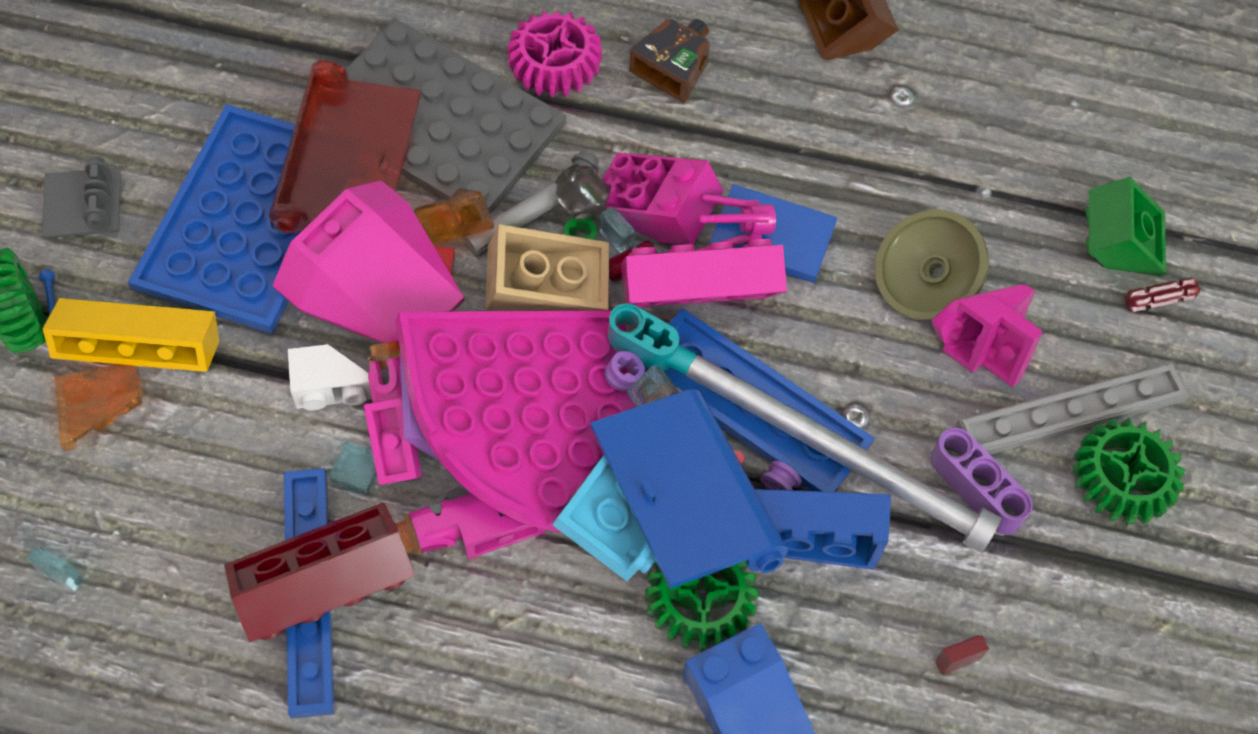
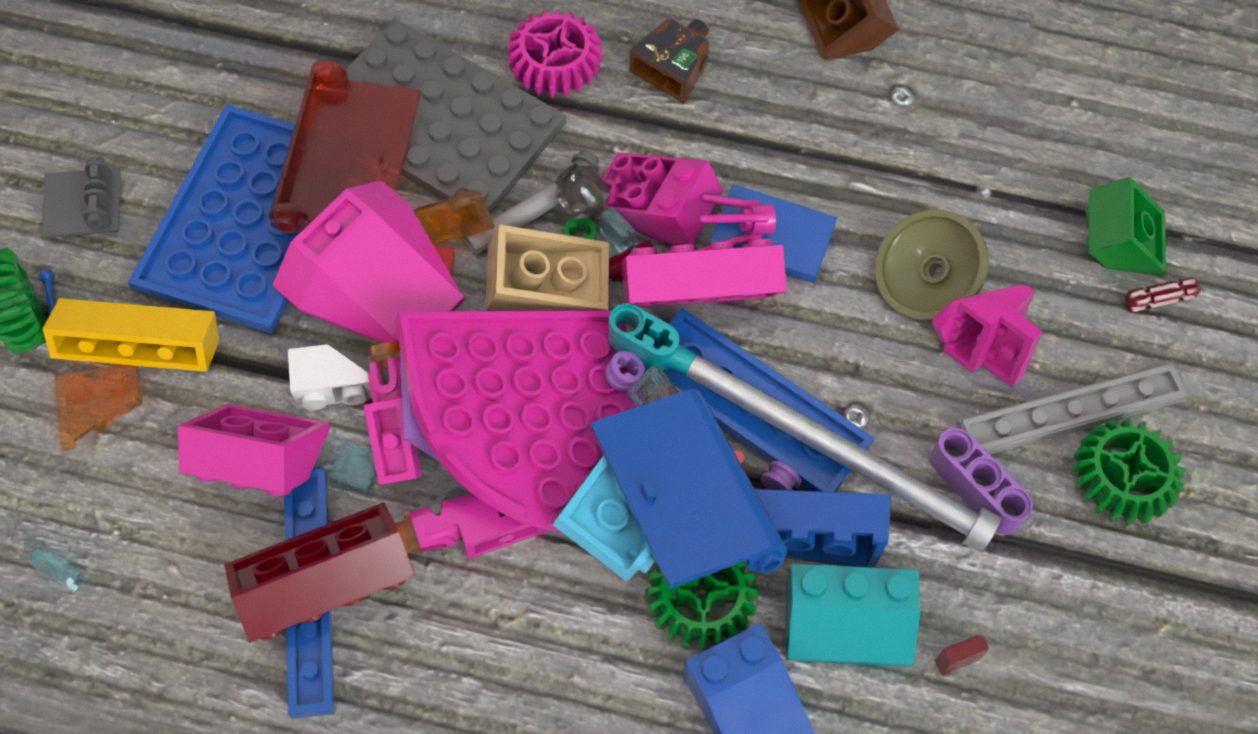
none -> dark pink slope [178,404,330,496]
none -> teal slope [786,564,921,667]

